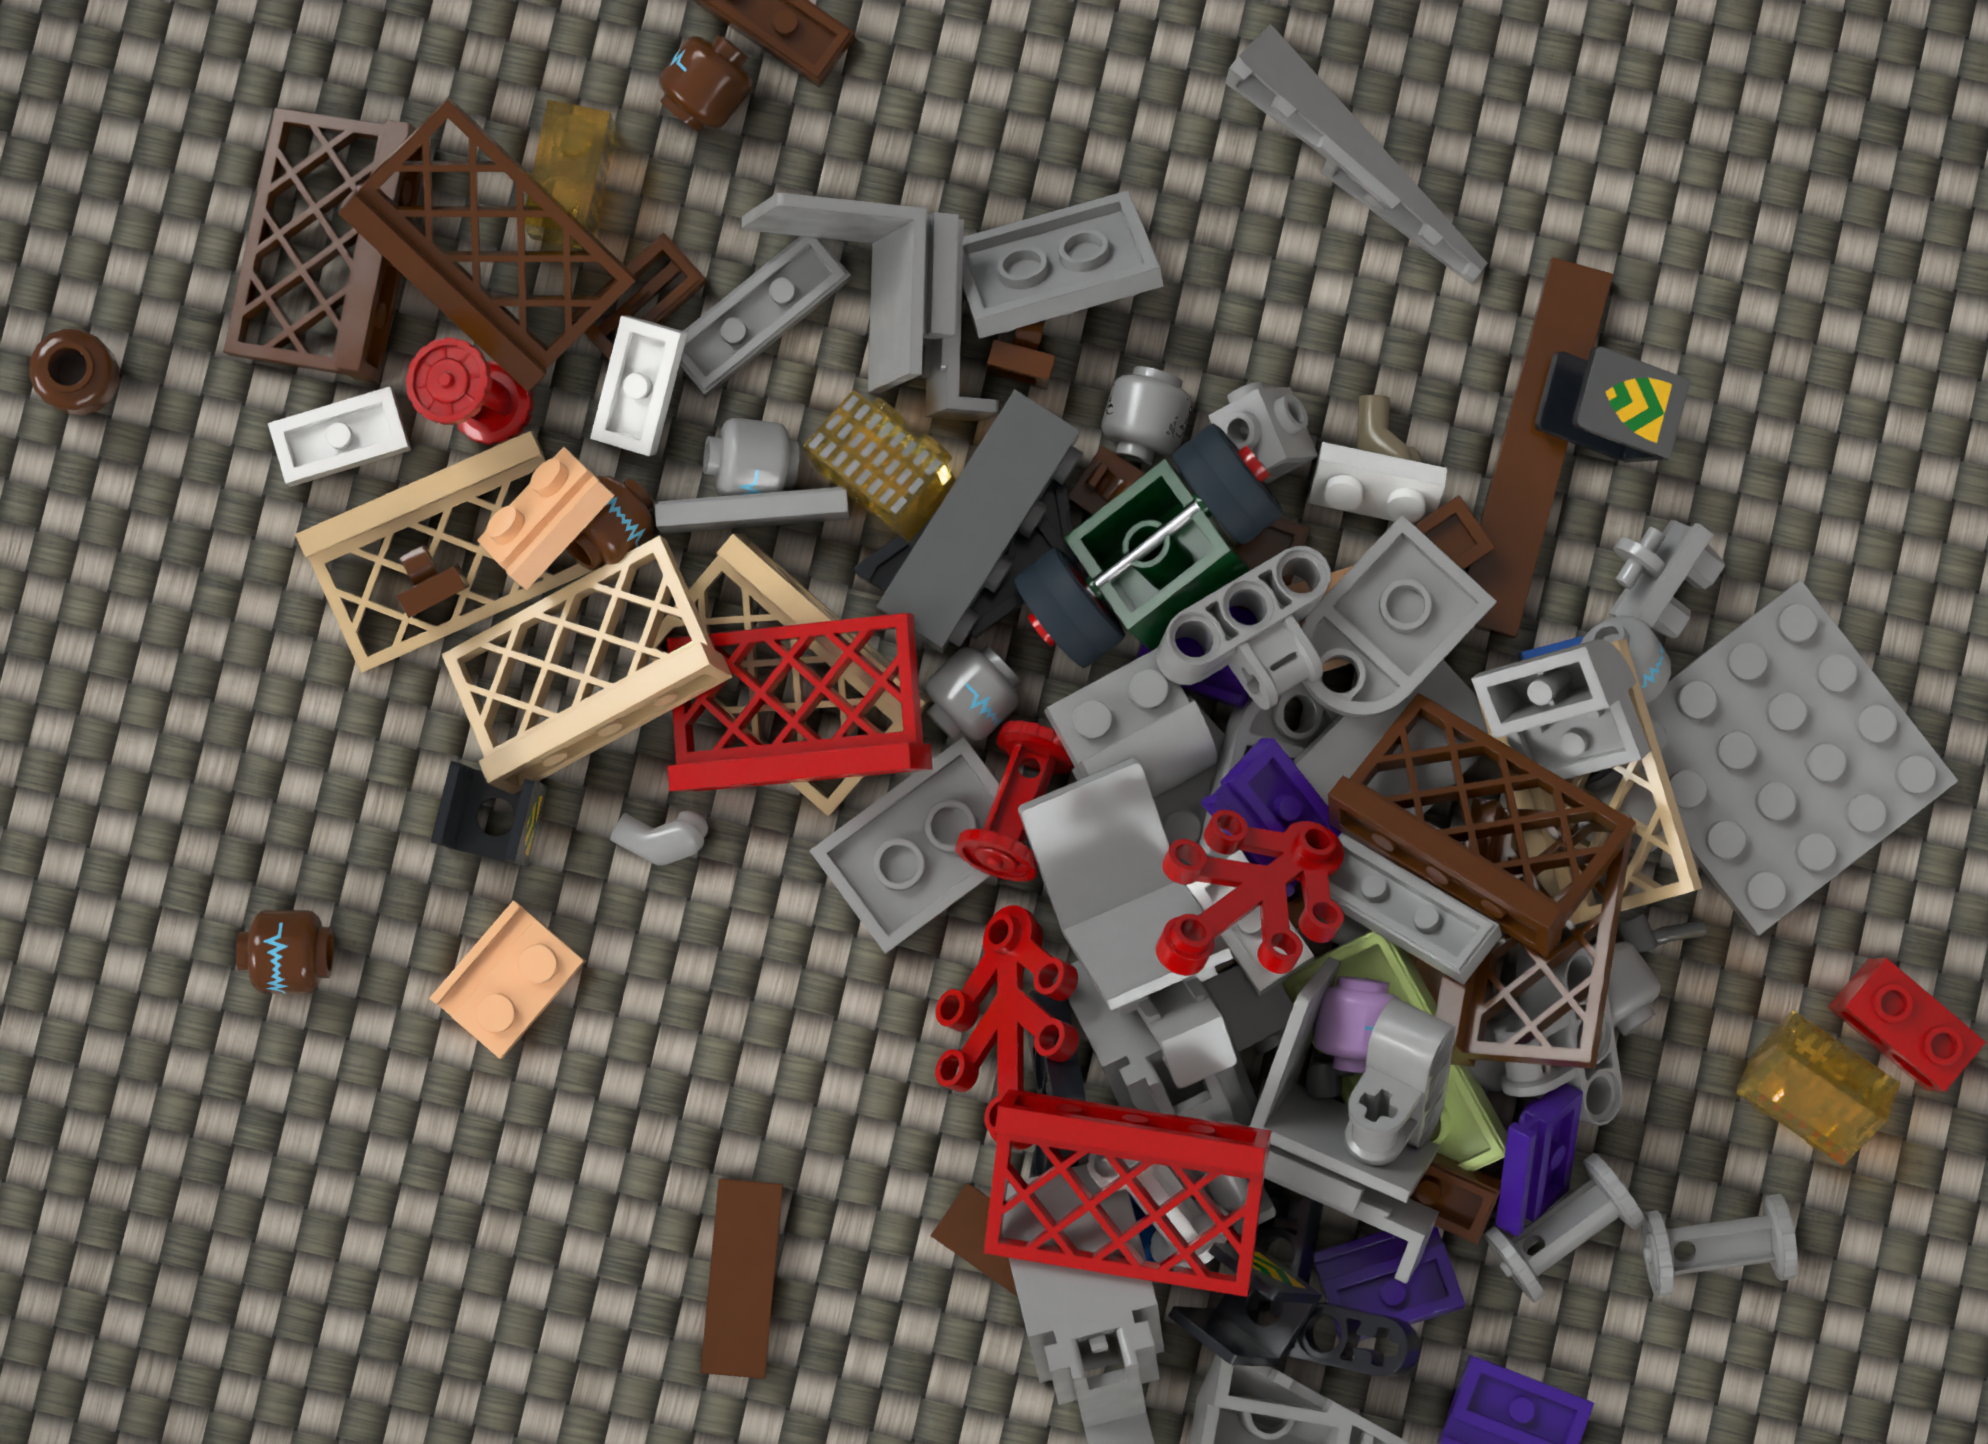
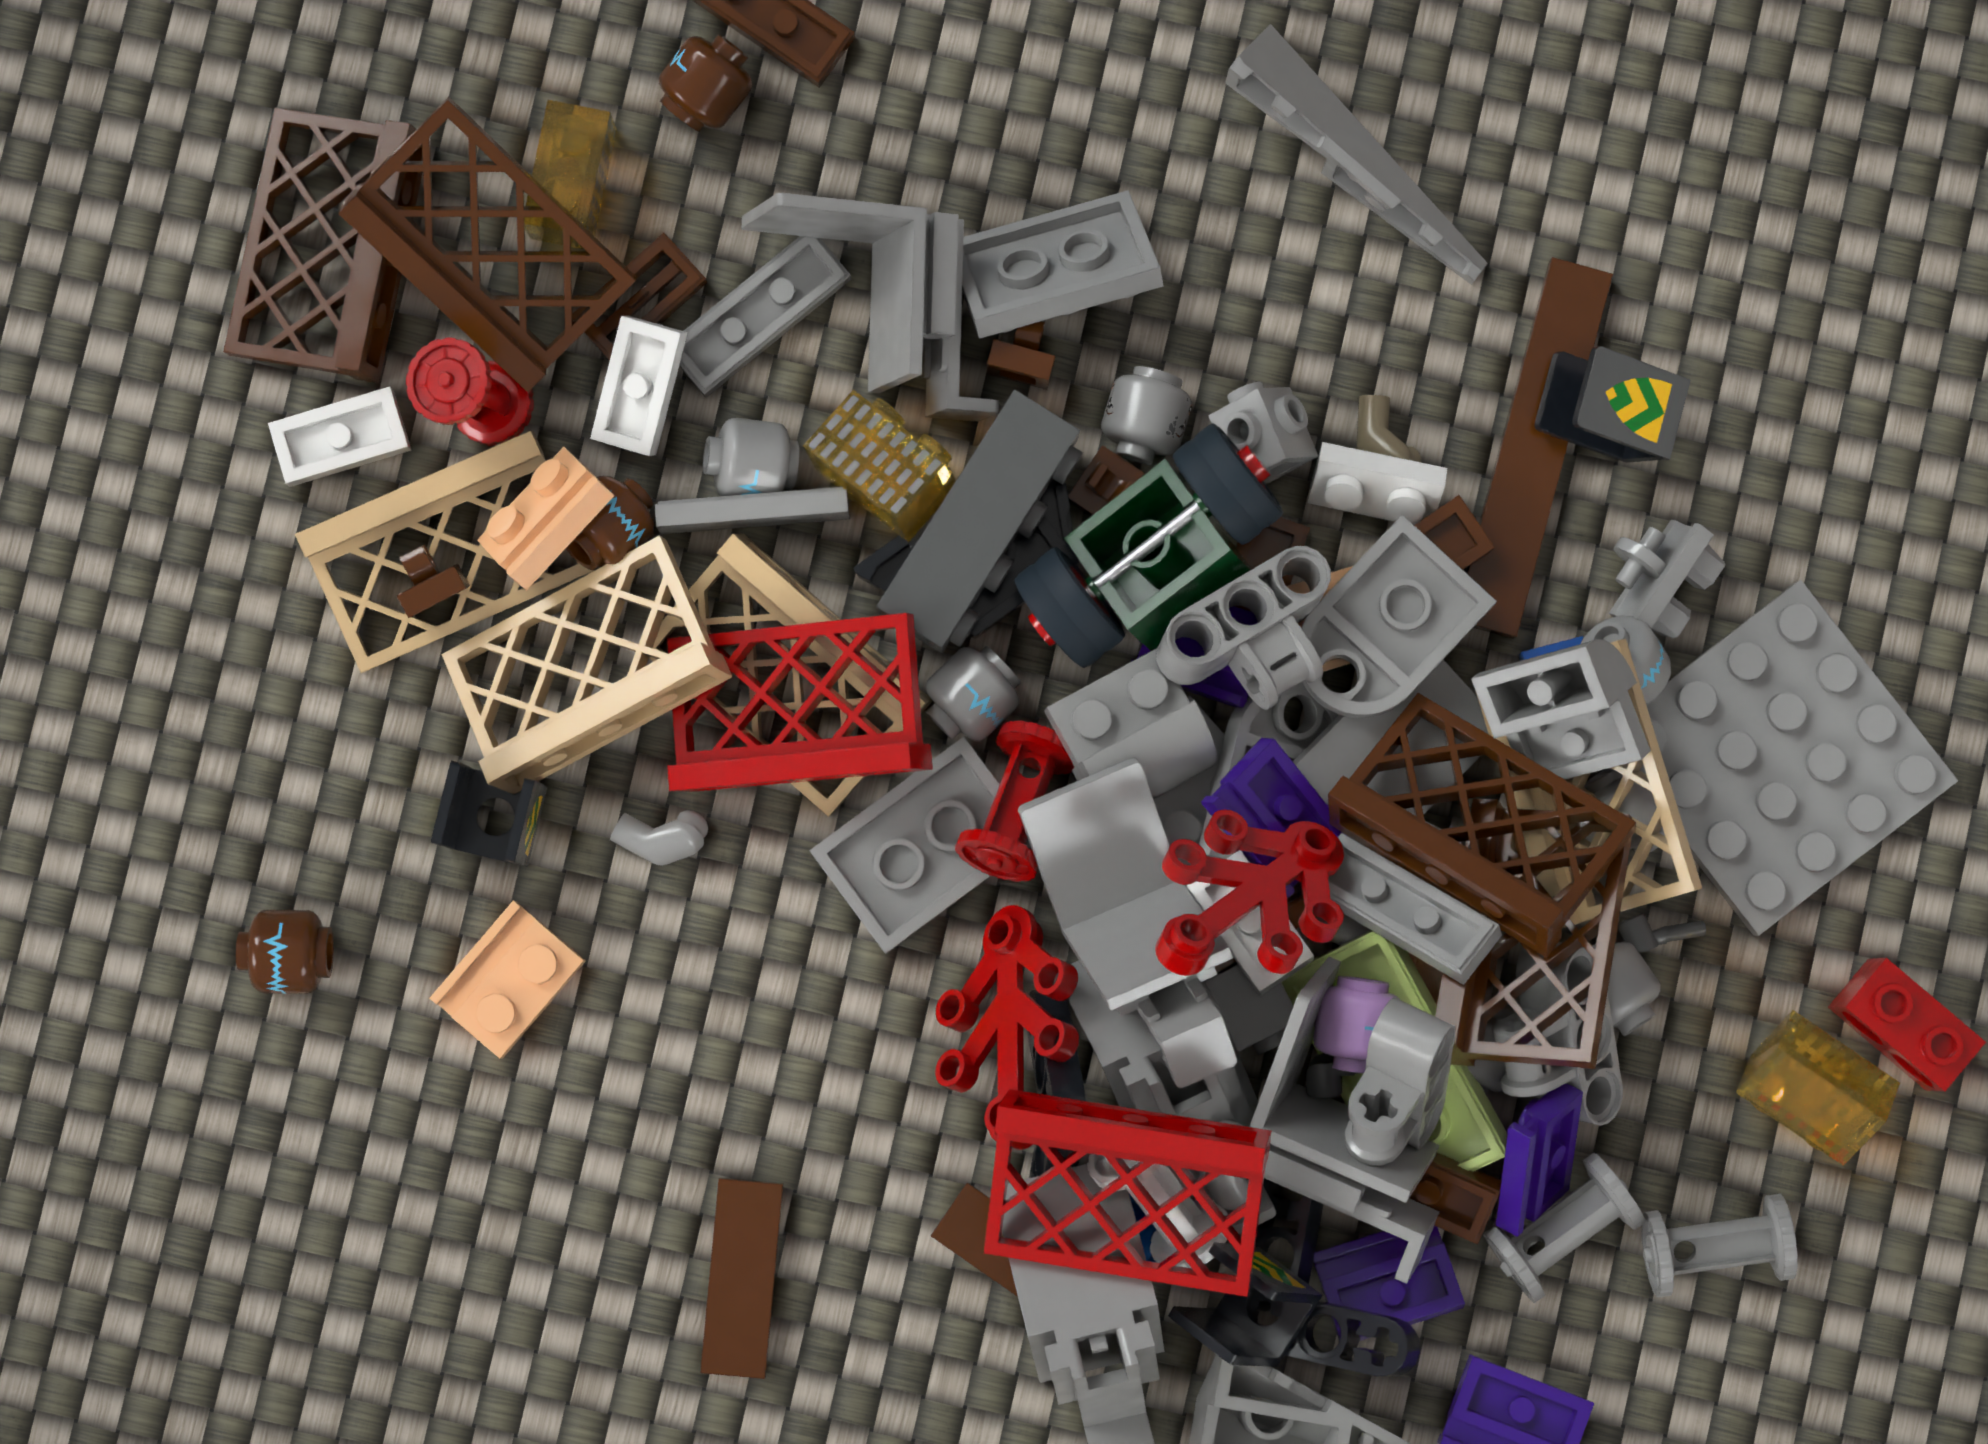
reddish brown head [29,328,119,416] -> none

